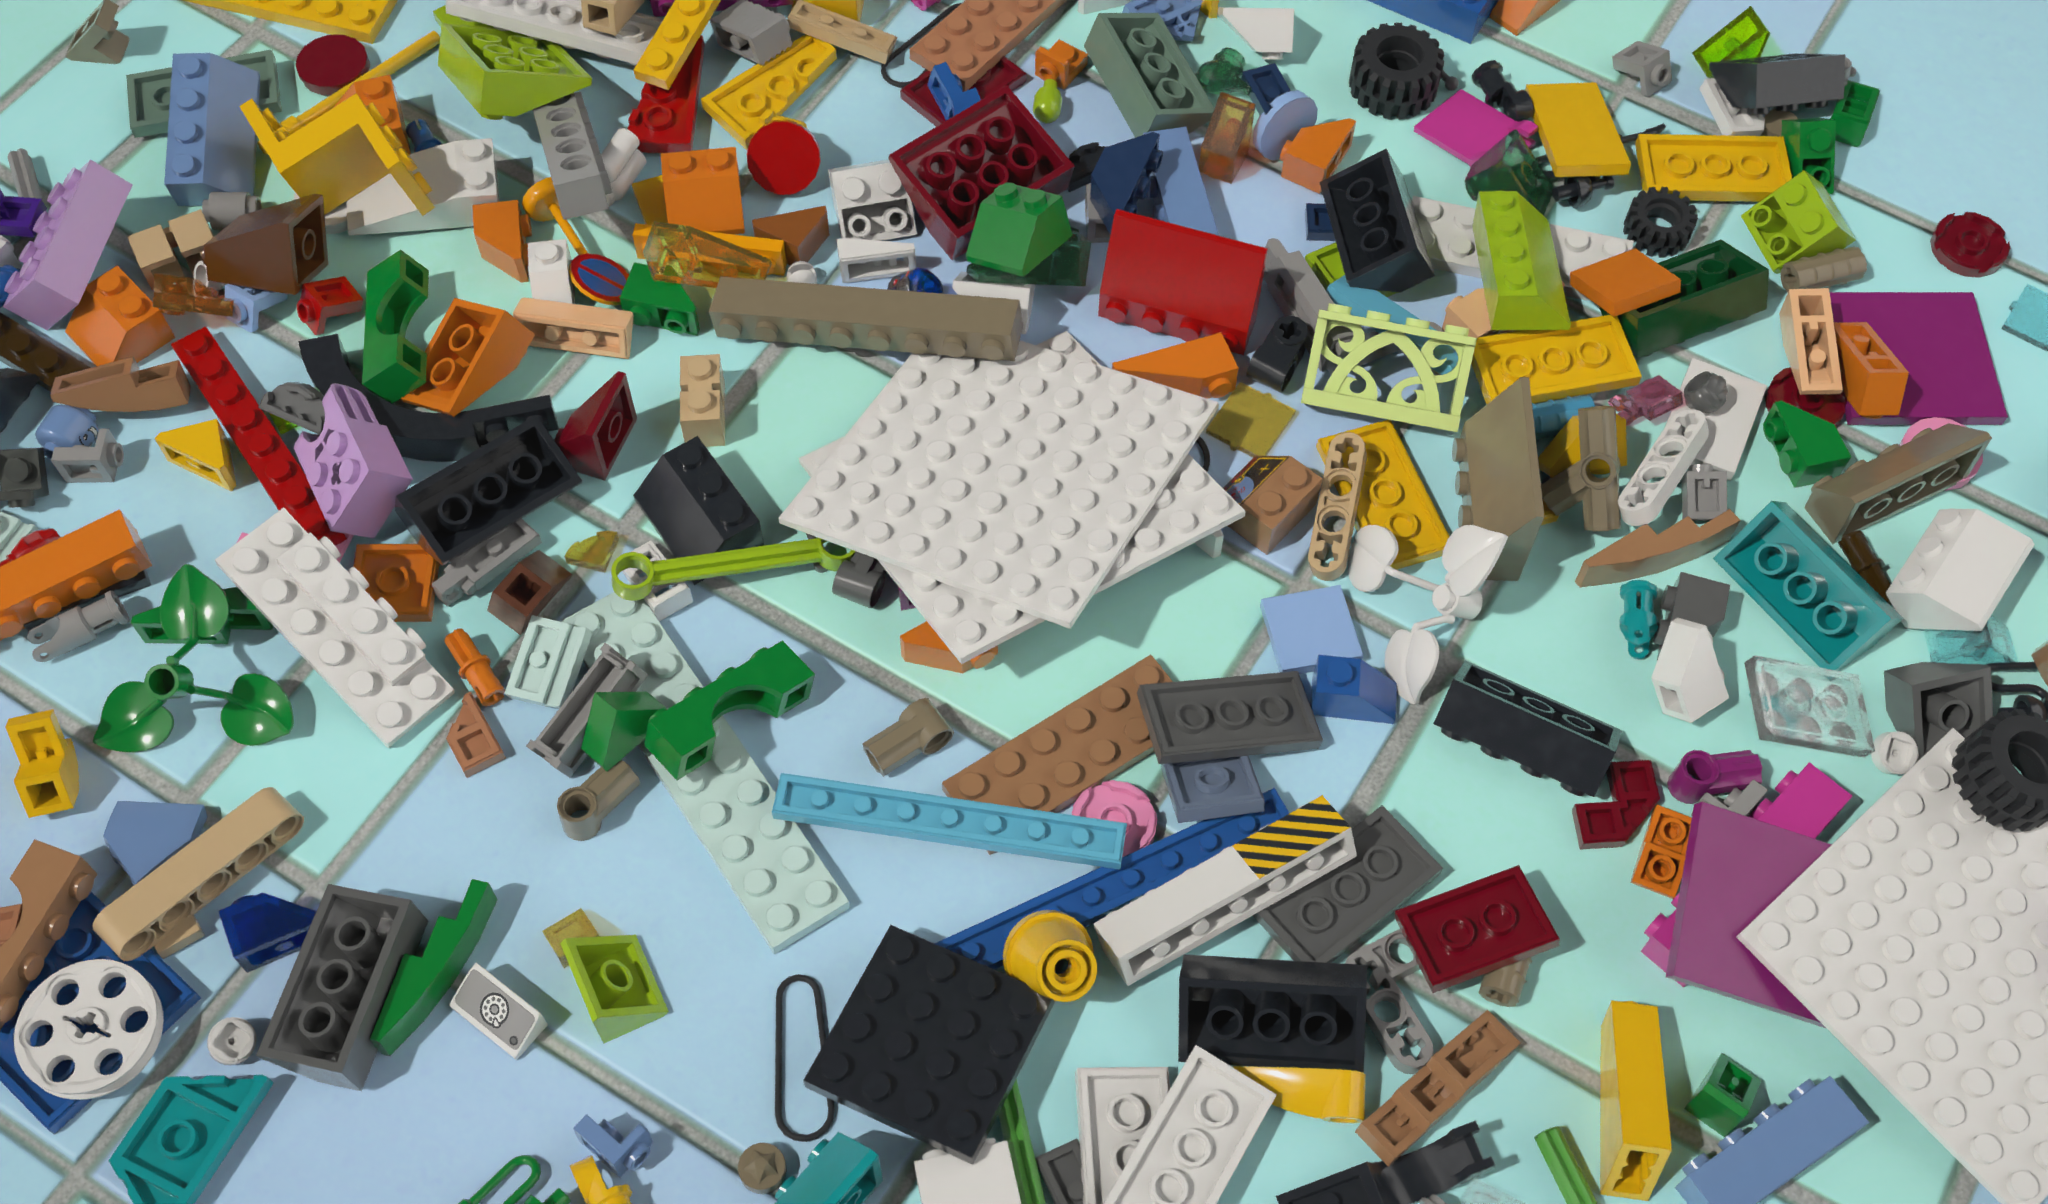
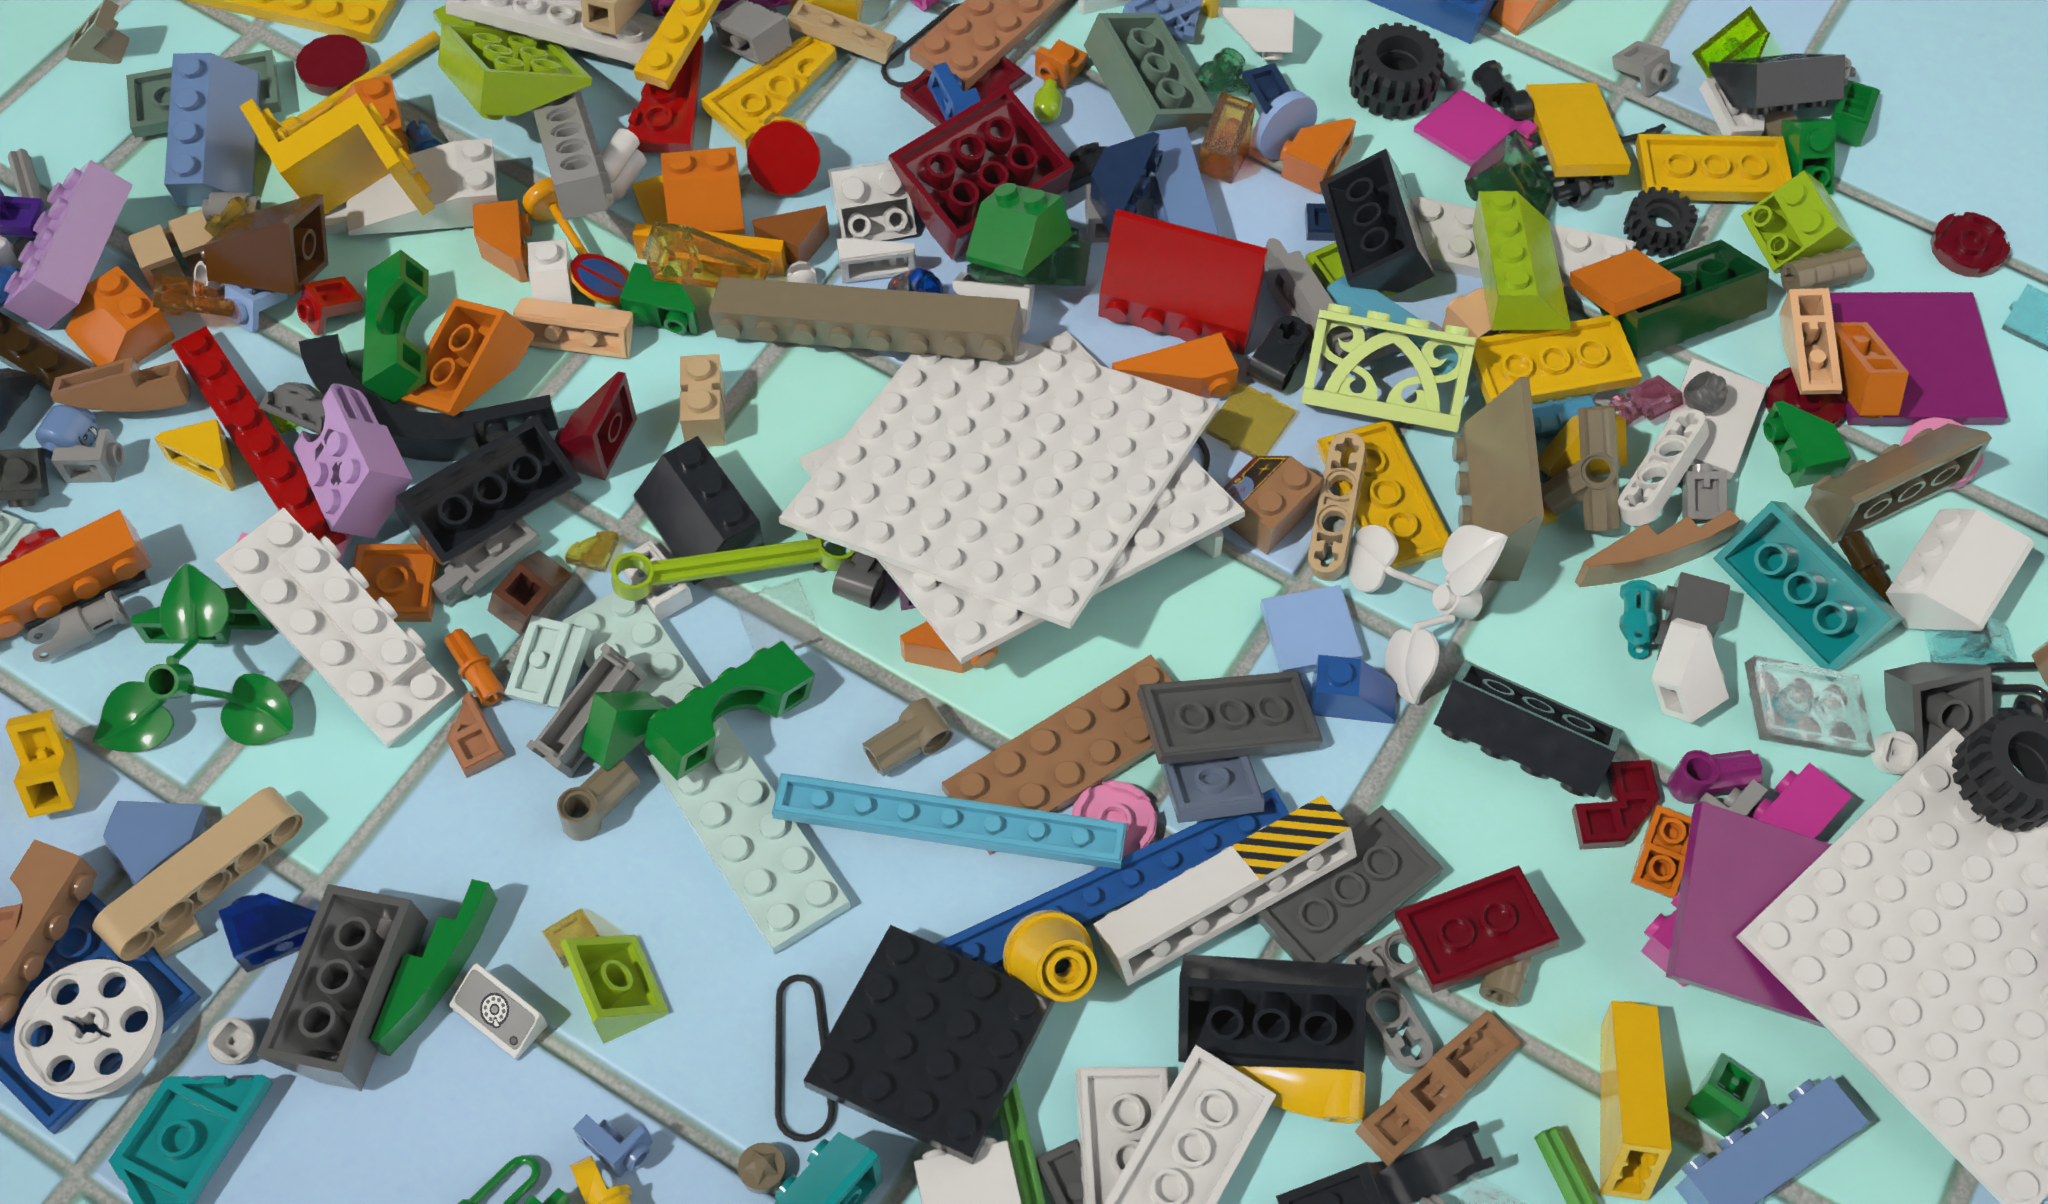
none -> clear yellow tile [204,196,249,237]
none -> clear piece [734,578,823,653]

